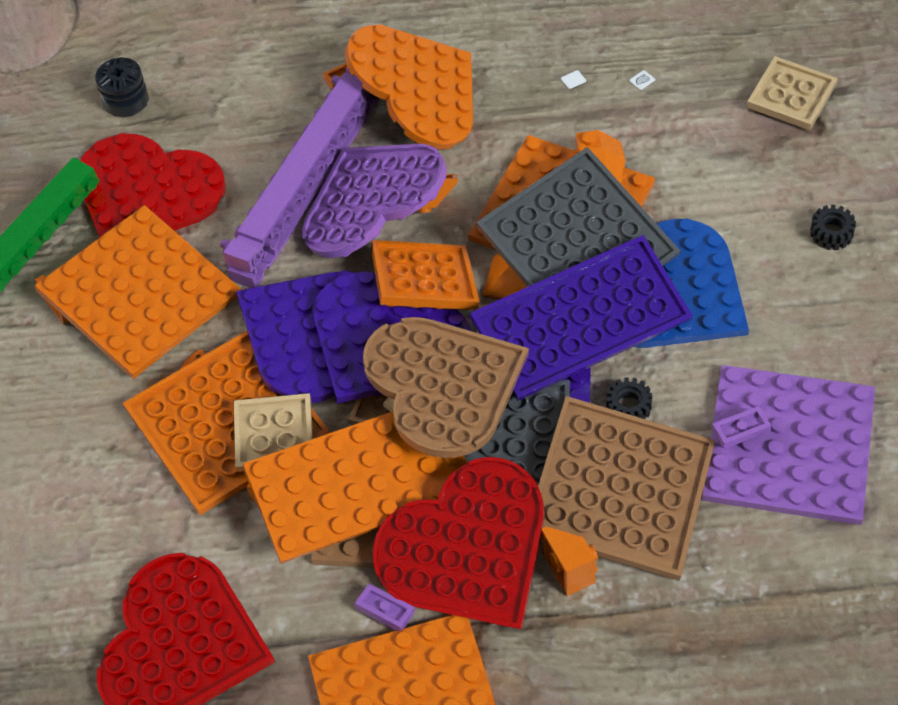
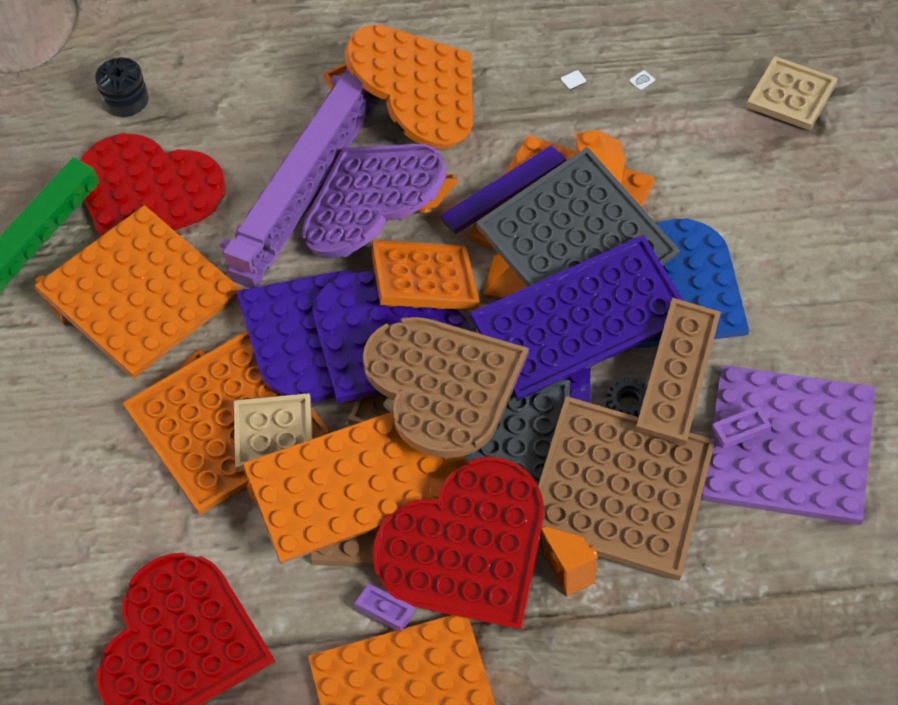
black tyre [810,204,856,250] -> none
none -> dark purple tile [441,145,566,235]
none -> medium nougat plate [635,298,721,445]

